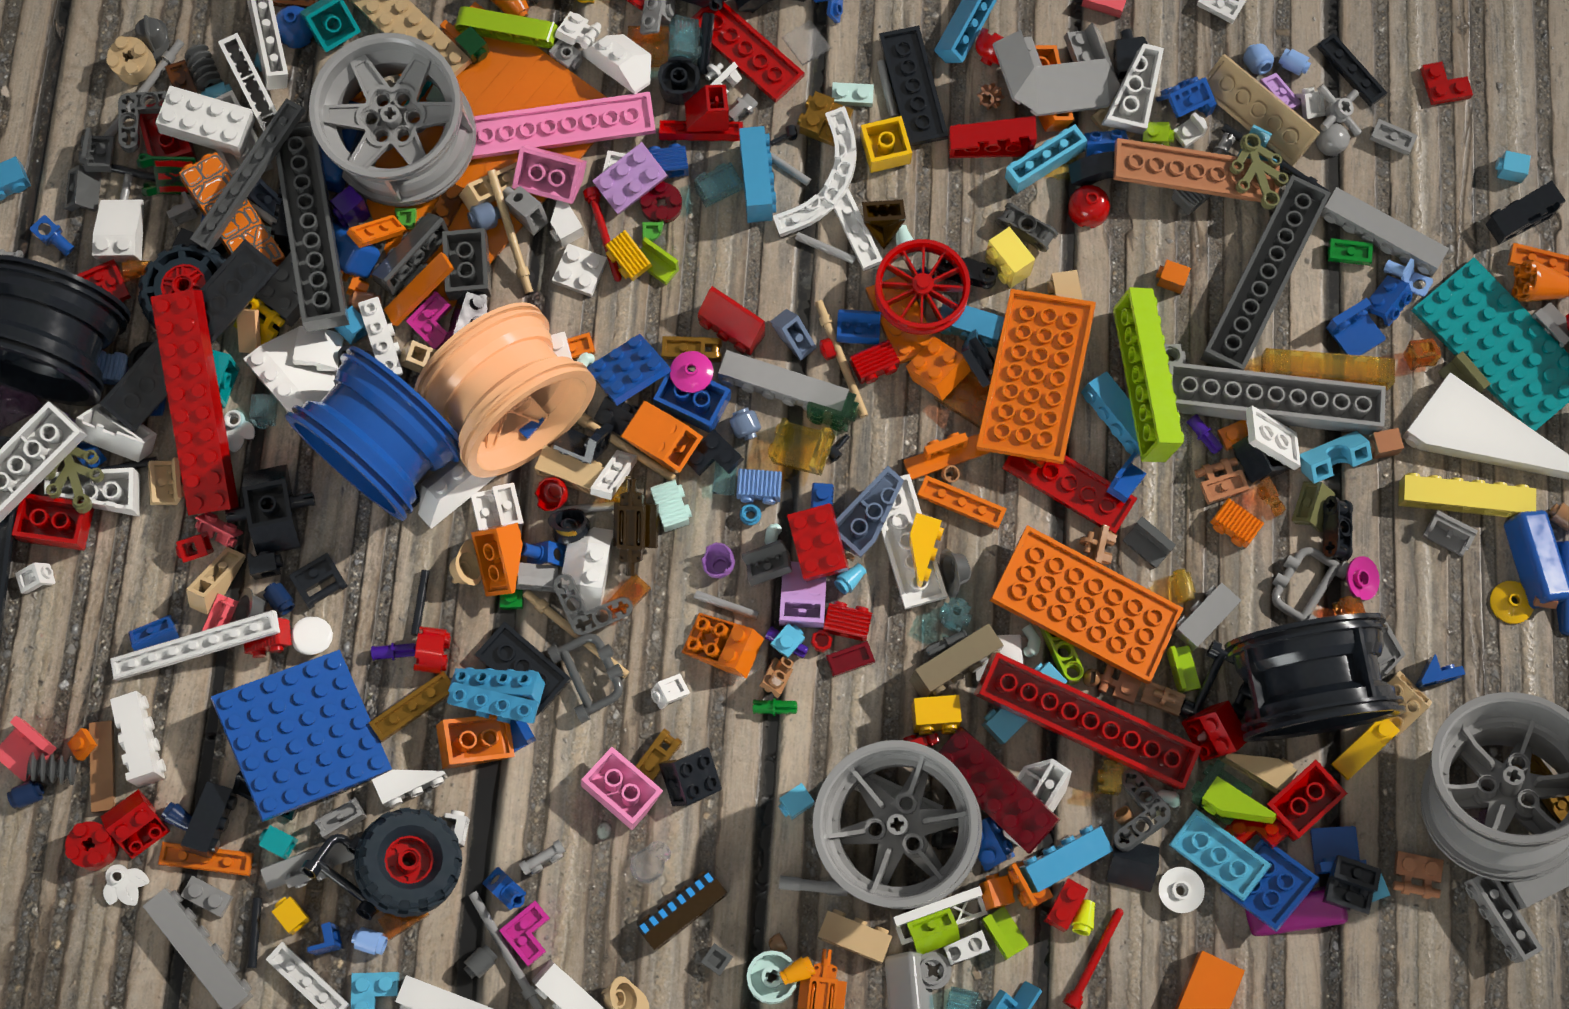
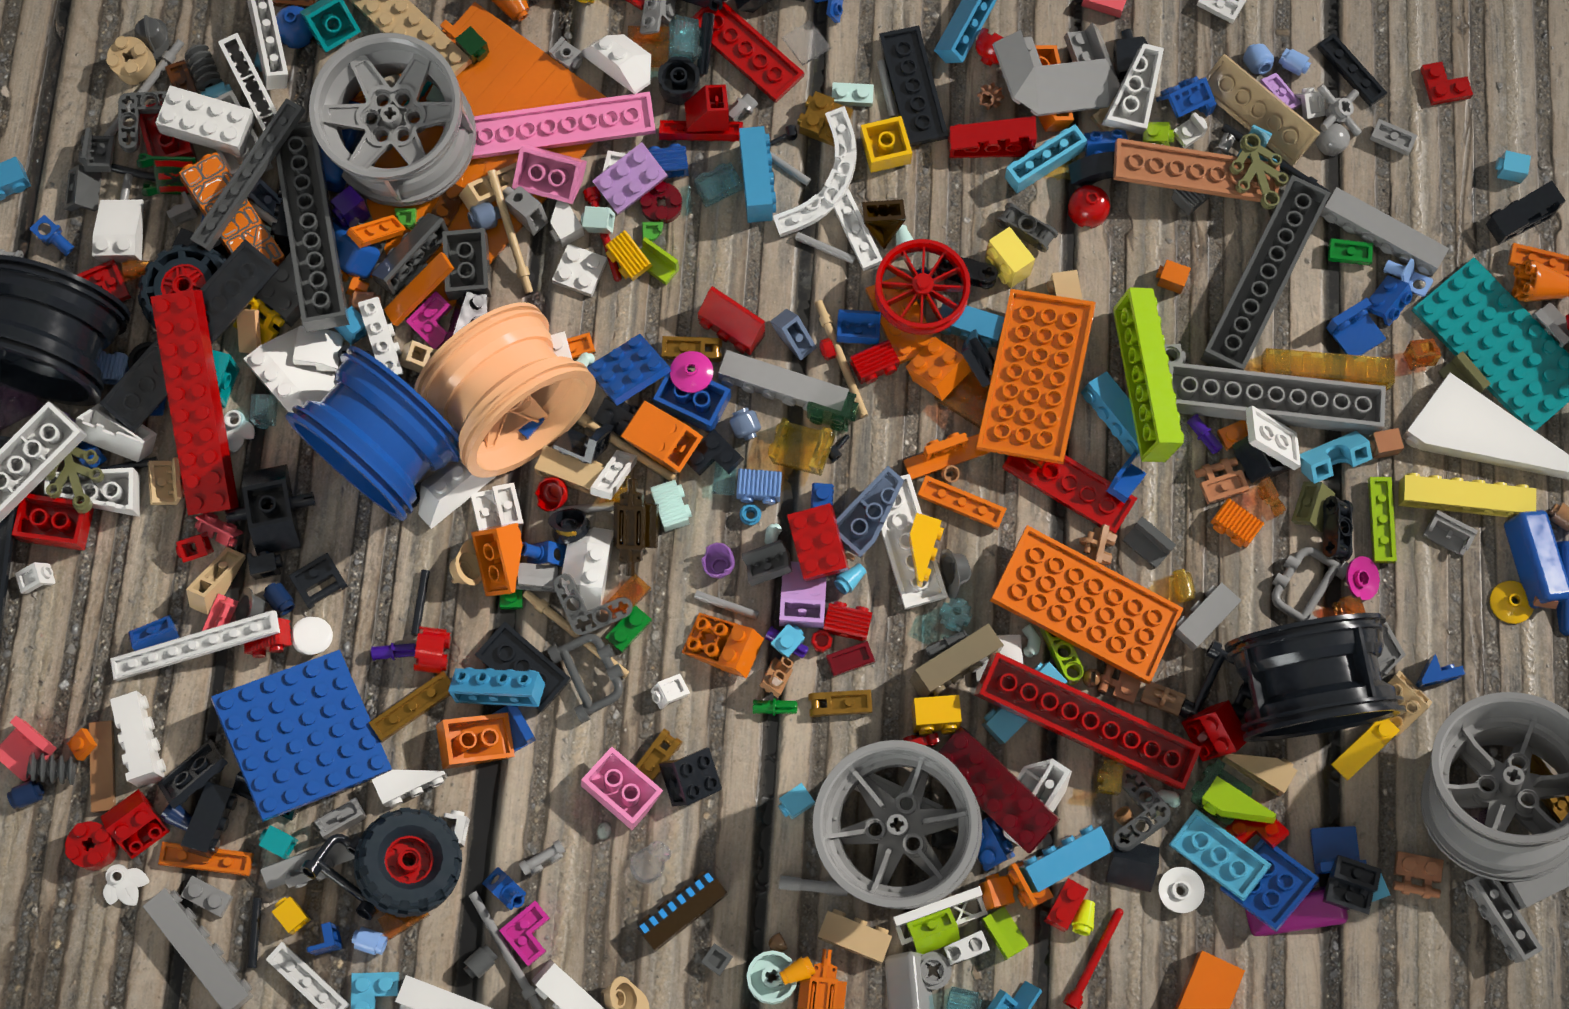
dark azure bracket [447,682,539,724] -> none
lime beam [455,6,558,48] -> none
white plate [554,11,601,49] -> none
white hips [705,62,742,93] -> none
lime panel [1166,645,1201,693] -> none
red slope [1266,759,1348,842] -> none
none -> black plate [157,739,228,809]
none -> light aqua brick [581,206,615,234]
none -> green plate [605,605,652,653]
none -> pearl gold plate [808,689,872,717]
none -> lime plate [1368,477,1397,564]

